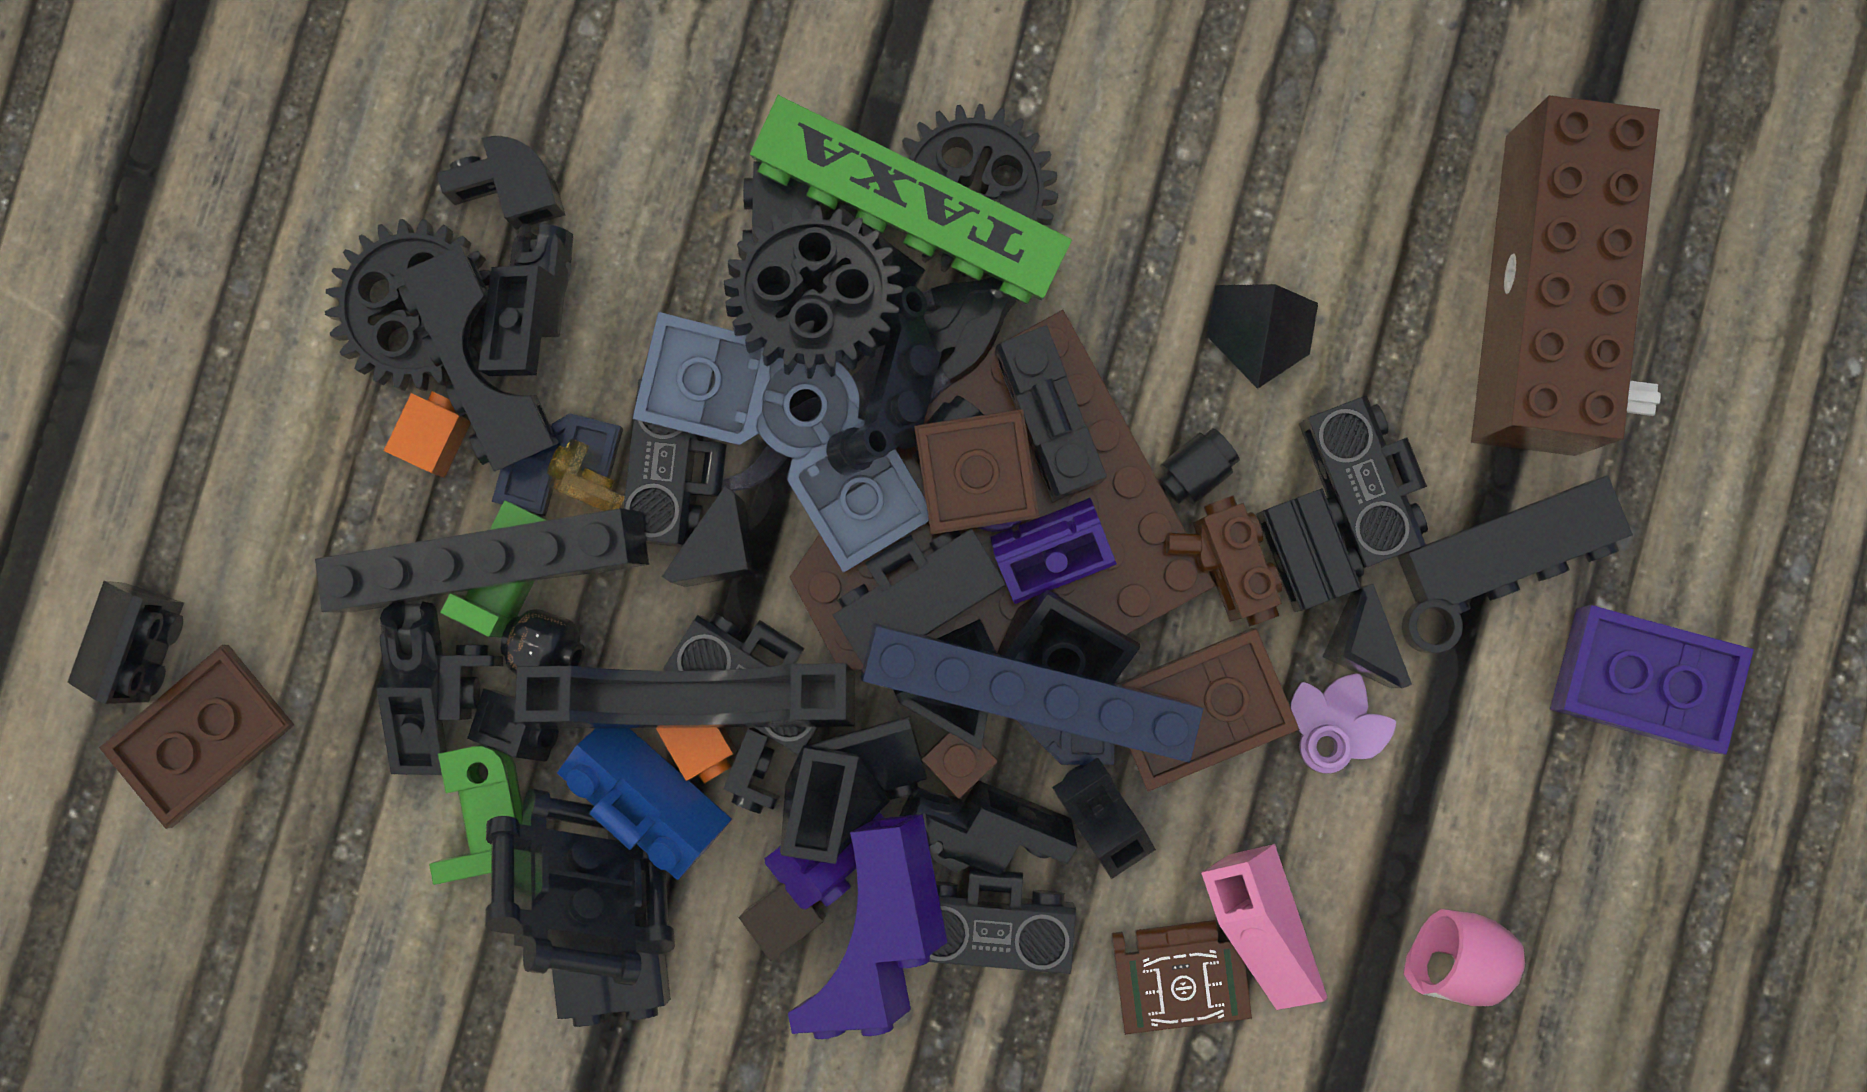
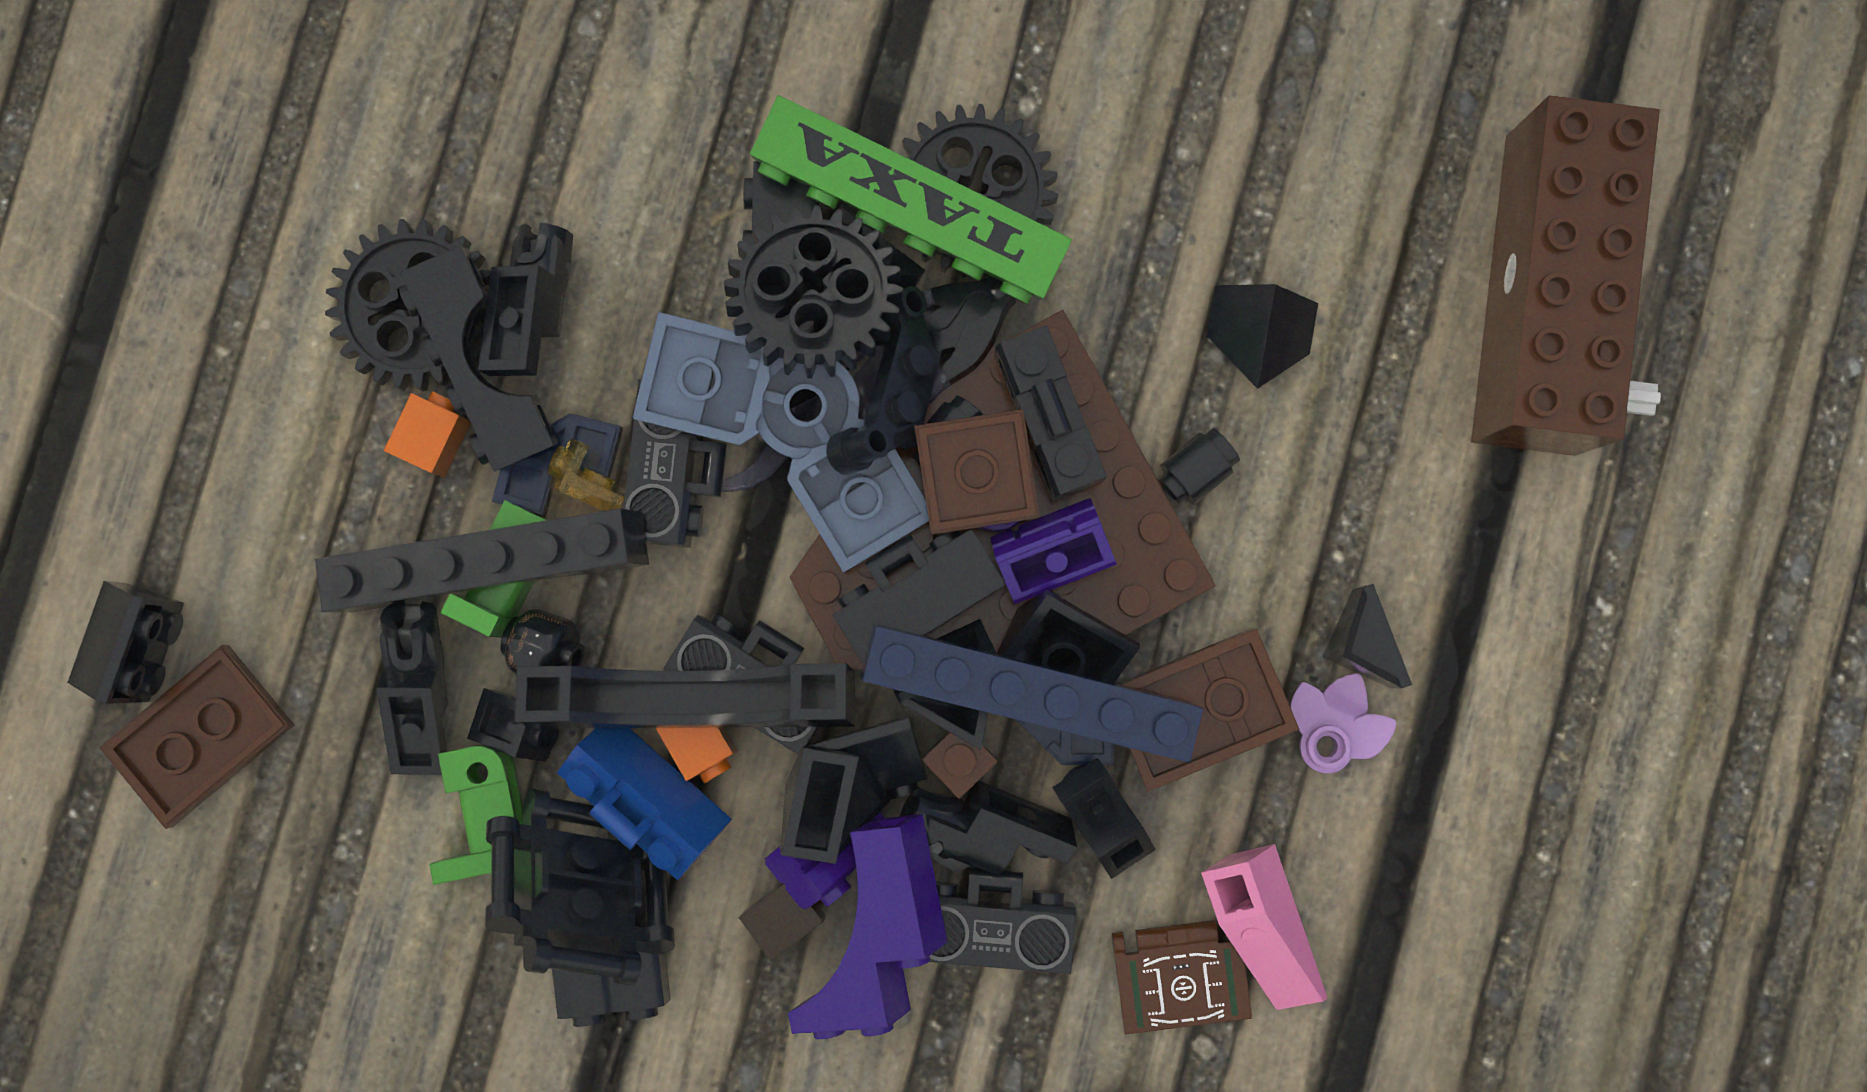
black brick [437,136,565,230] -> none
black bracket [438,645,503,720] -> none
black slope [662,486,758,587] -> none
black bracket [723,727,780,814] -> none
reddish brown brick [1166,495,1282,627] -> none
black brick [1256,488,1364,612] -> none
black piece [1299,395,1428,568] -> none
black hinge [1397,475,1633,653] -> none
bright pink piece [1404,909,1525,1006] -> none
dark purple piece [1550,605,1754,755] -> none

